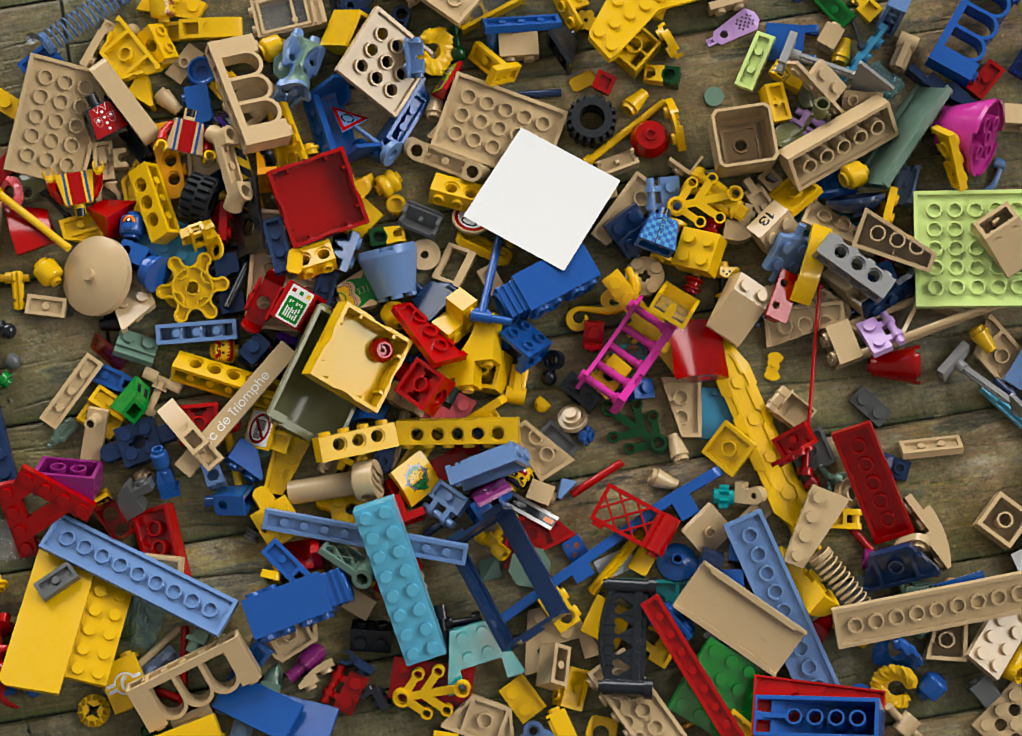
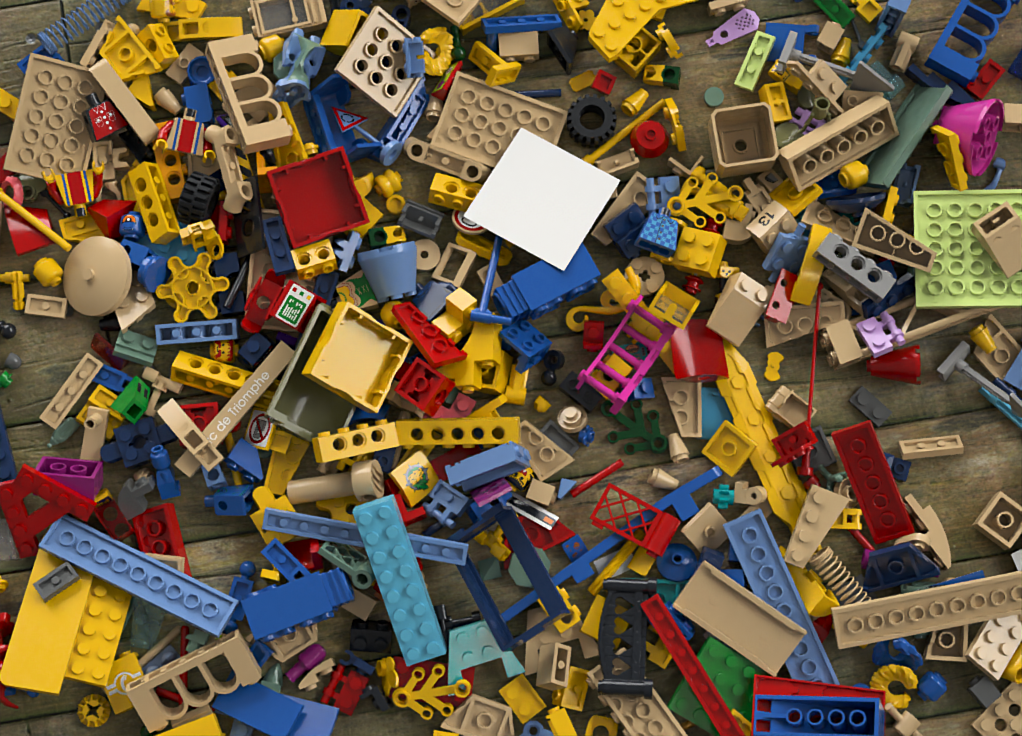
dark grey bush [241,527,262,544] -> none
yellow piece [286,248,304,274] -> none
red plate [369,337,393,363] -> none
none -> blue plate [223,561,256,634]
none -> yellow plate [376,657,399,697]

